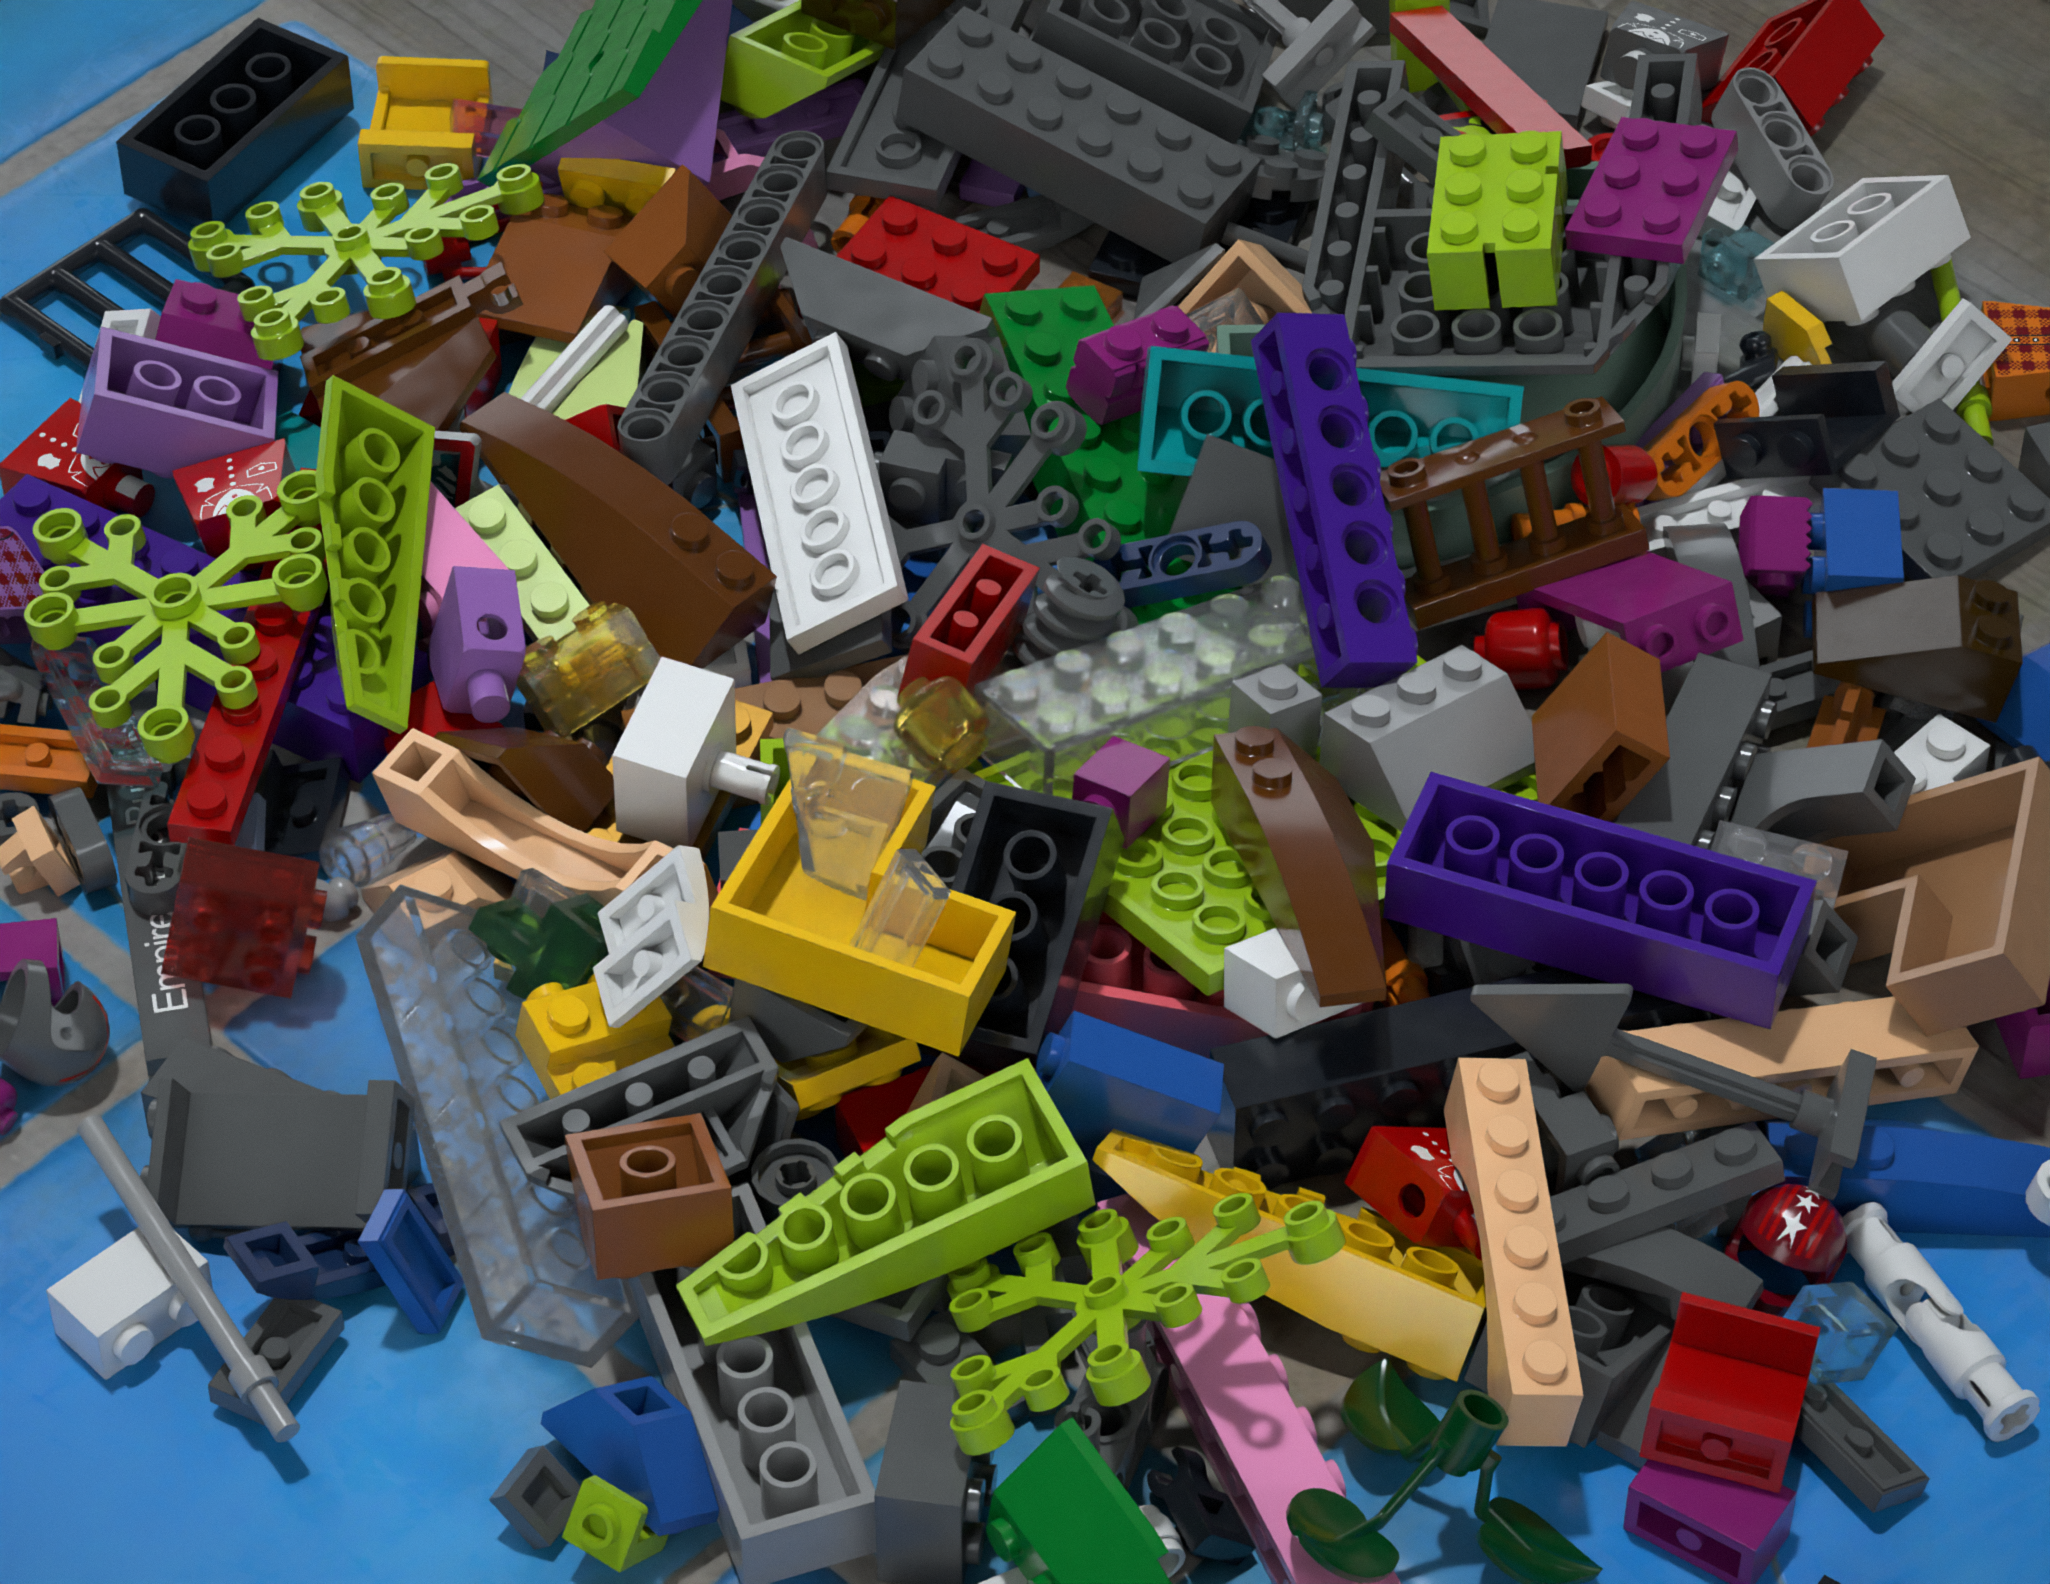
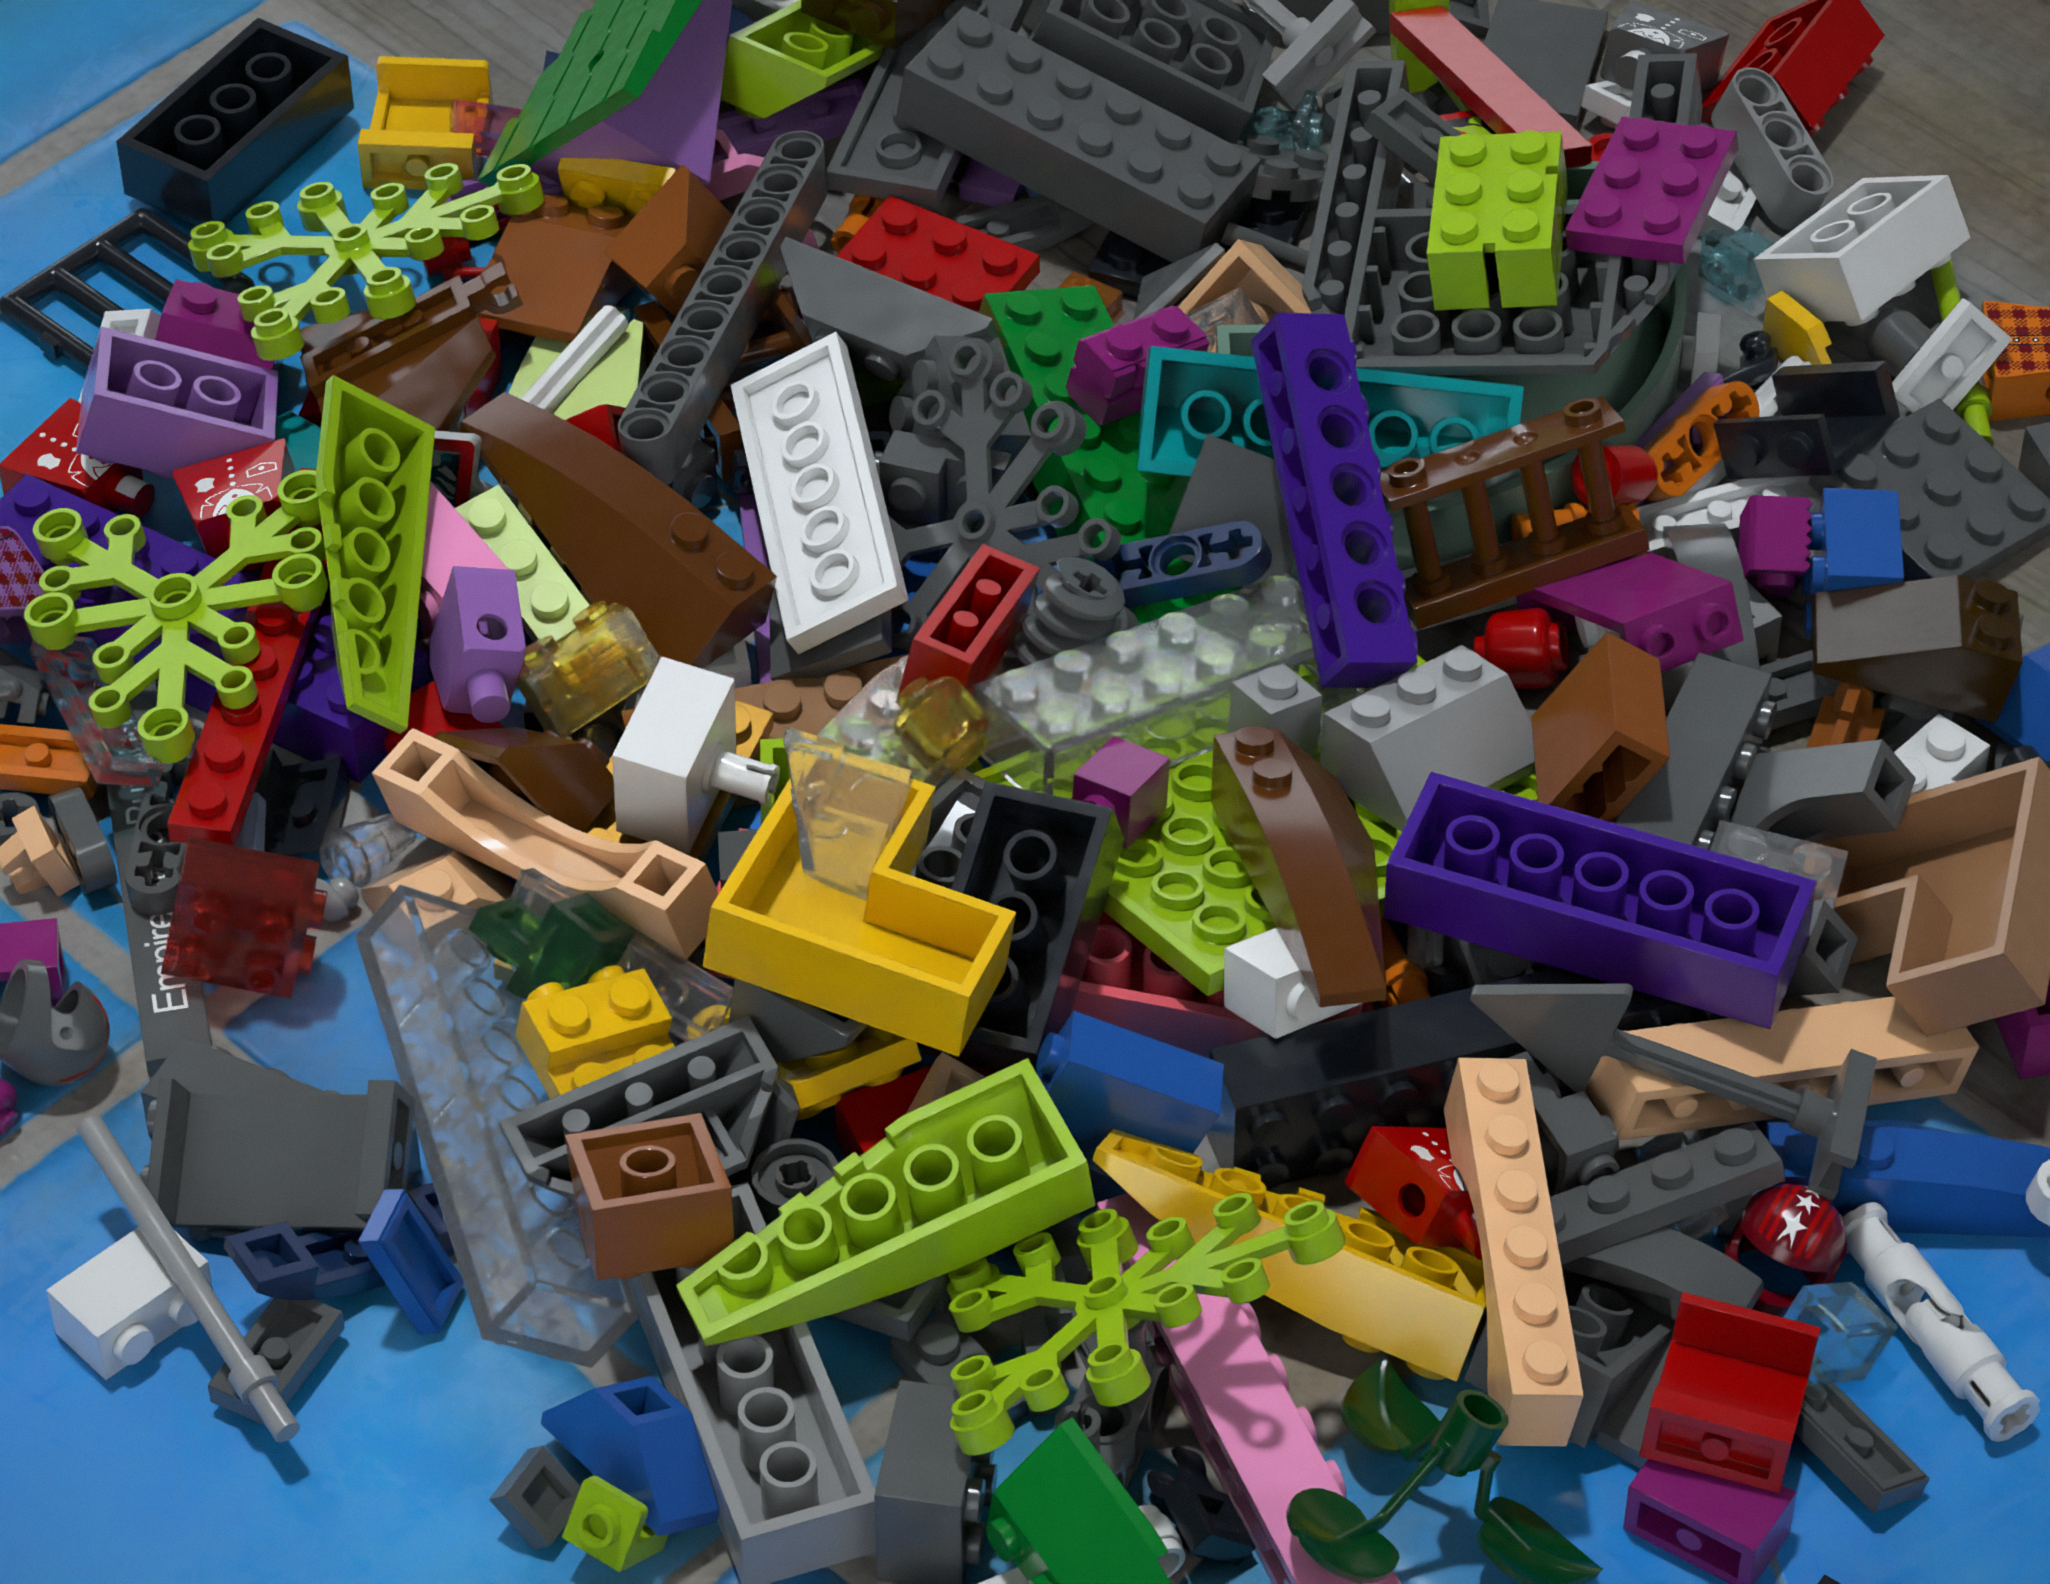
white slope [593,845,709,1028] -> none
clear tile [849,849,951,967] -> none

